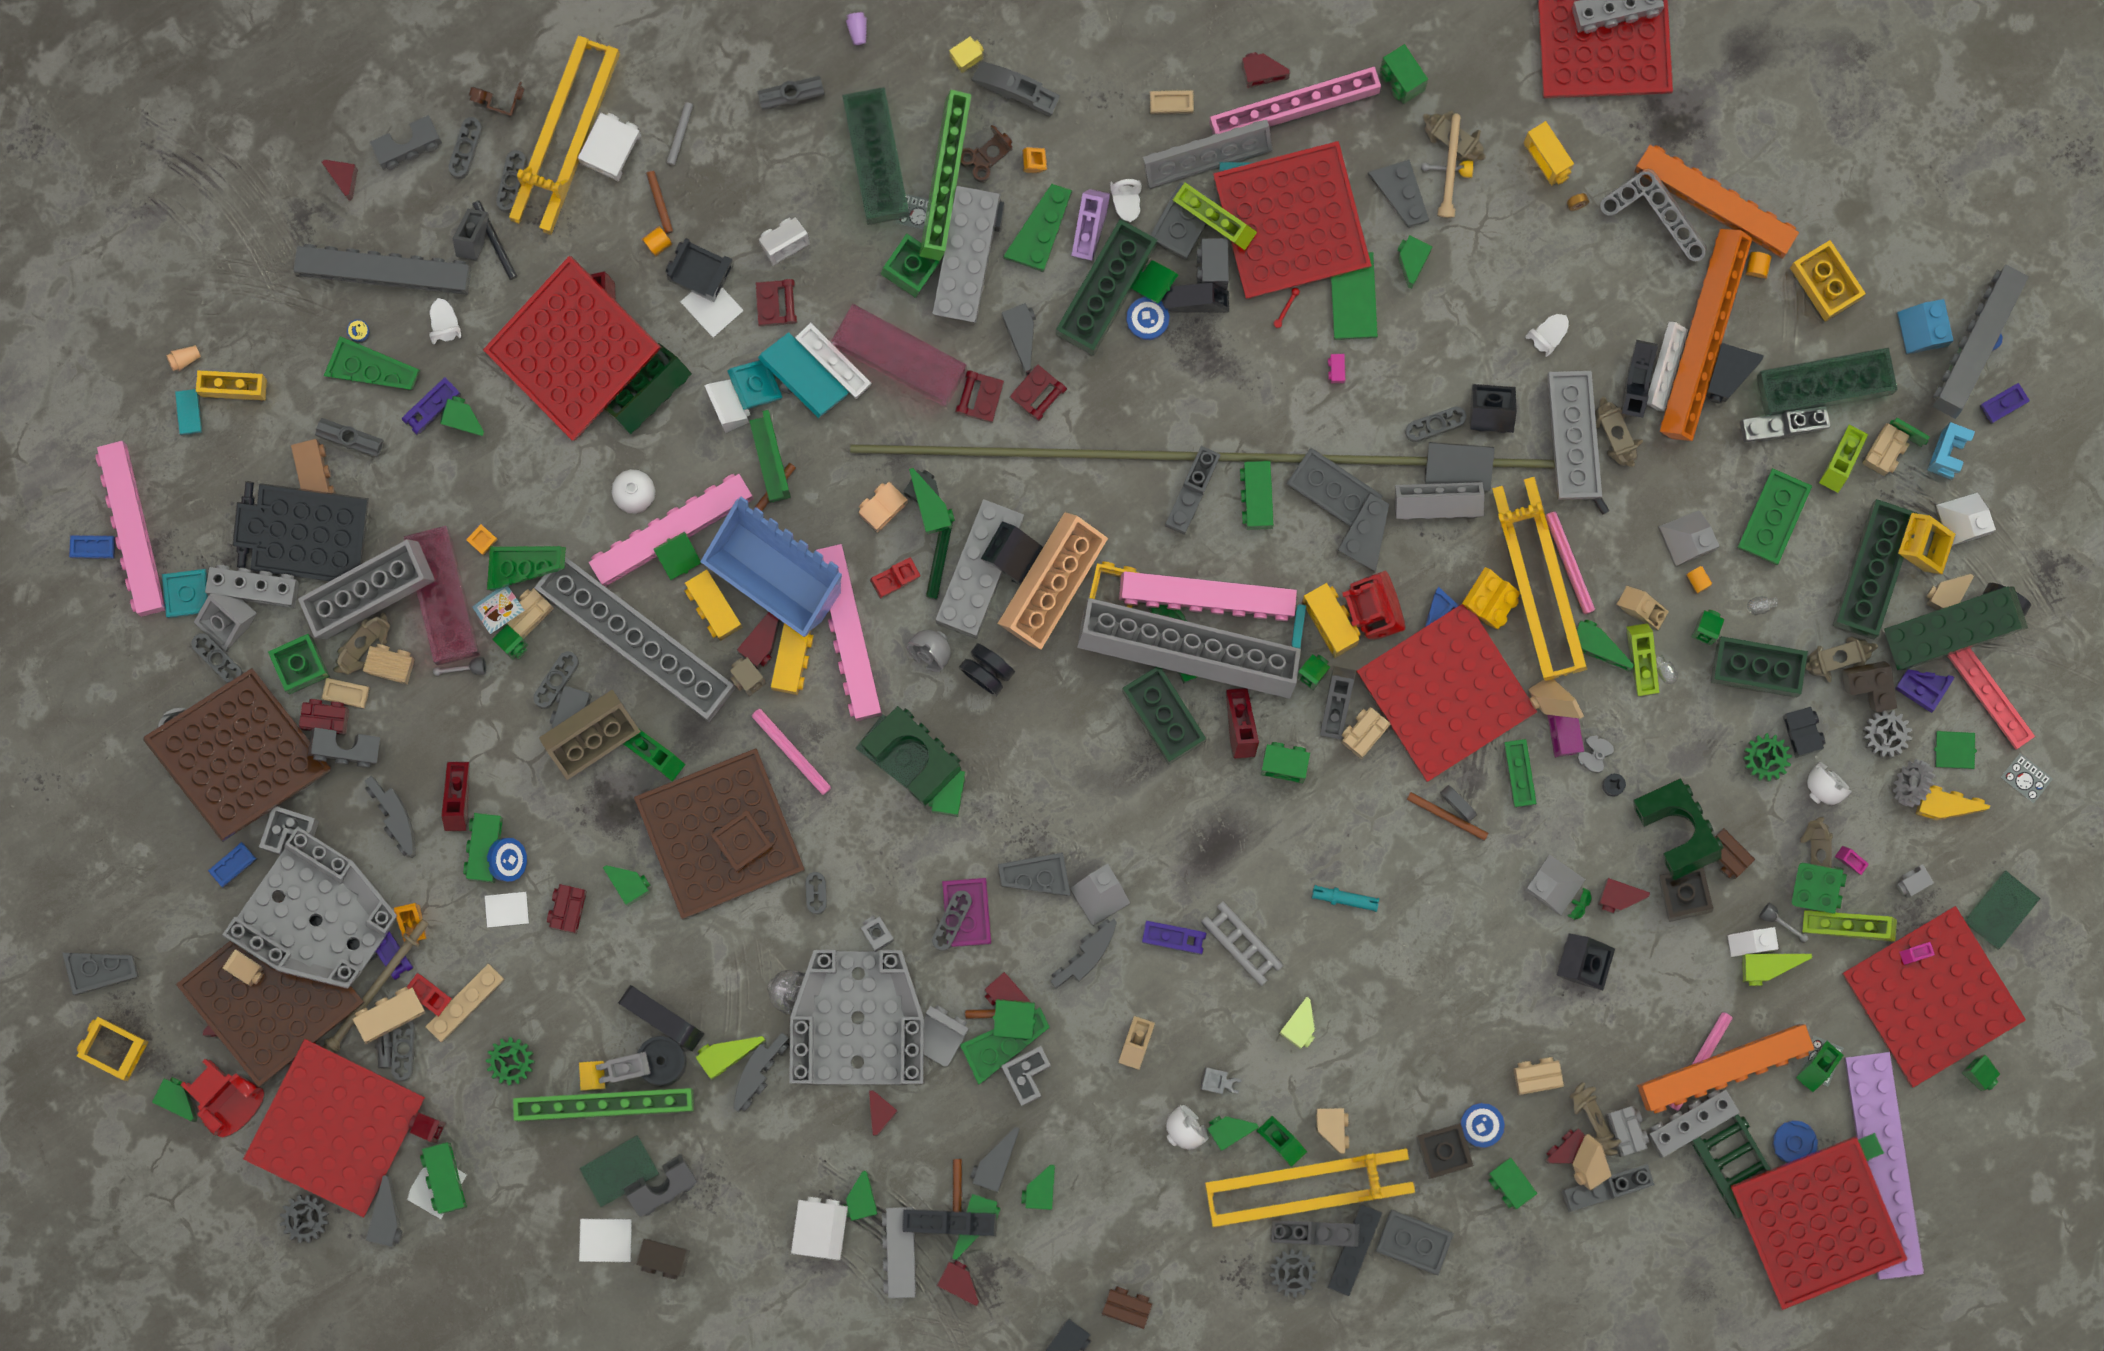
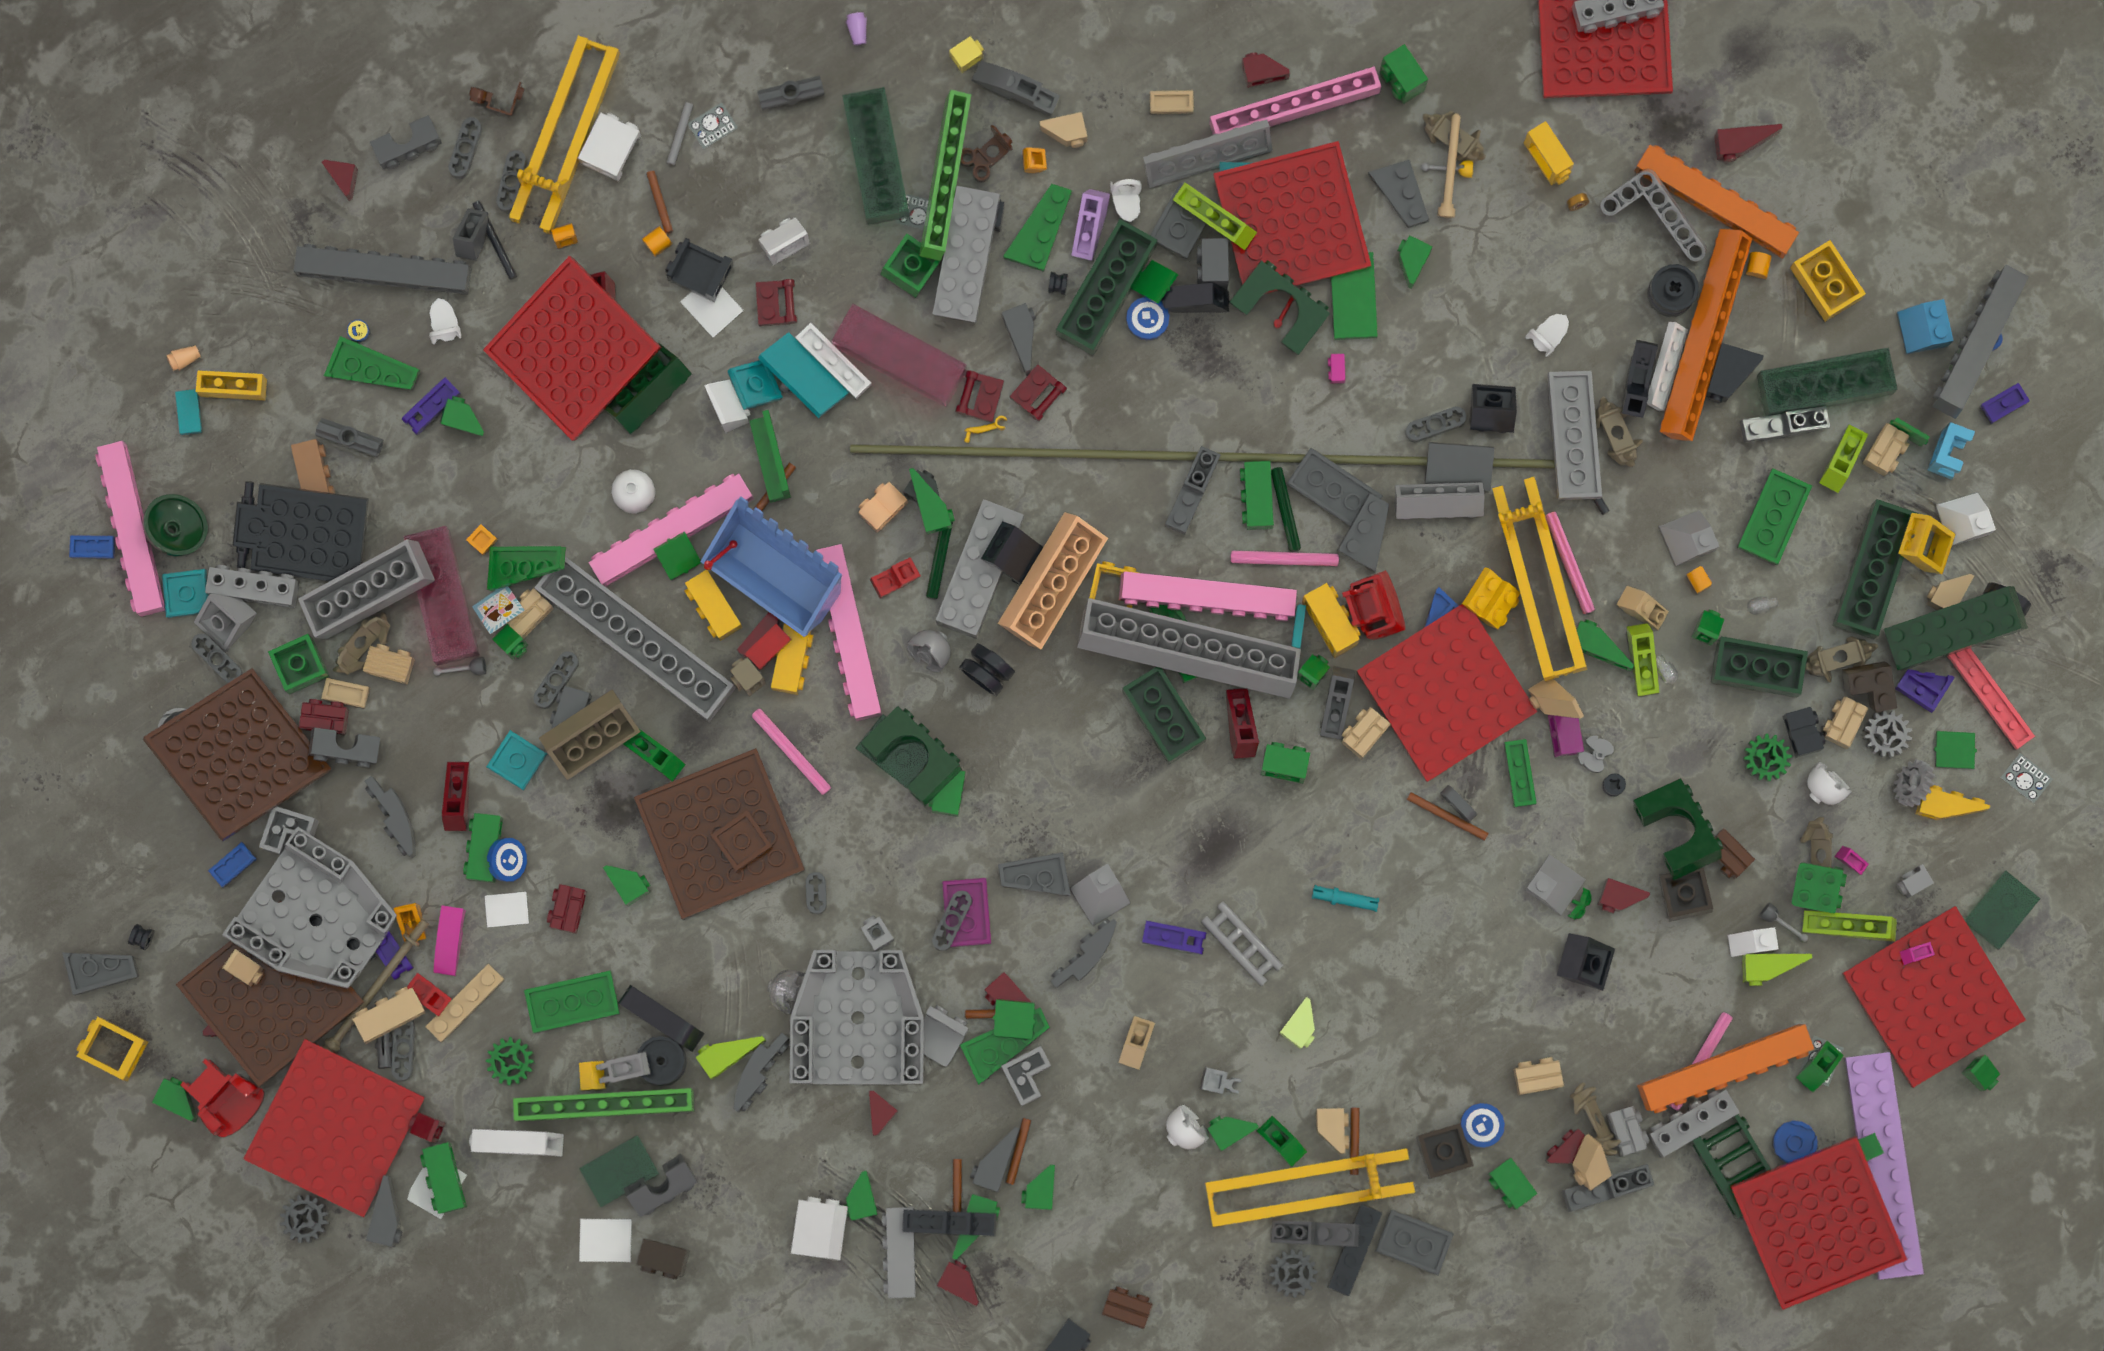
none -> black wheel [128,924,154,950]
none -> dark green dish [143,494,208,556]
none -> dark pink slope [433,905,466,976]
none -> white slope [469,1129,564,1156]
none -> teal tile [486,730,547,791]
none -> green plate [524,971,620,1034]
none -> light orange brick [551,223,578,249]
none -> sticker [688,102,738,149]
none -> red hinge [704,540,738,570]
none -> red tile [745,624,792,670]
none -> yellow piece [964,416,1007,443]
none -> dark orange bar [1005,1118,1031,1185]
none -> tan slope [1040,112,1087,148]
none -> black wheel [1048,272,1068,295]
none -> dark green arch [1229,260,1330,355]
none -> bright pink axle [1231,551,1339,566]
none -> dark green axle [1271,467,1301,552]
none -> dark orange bar [1350,1108,1360,1175]
none -> black wheel [1648,264,1699,317]
none -> dark red slope [1715,124,1782,162]
none -> tan brick [1822,696,1868,749]

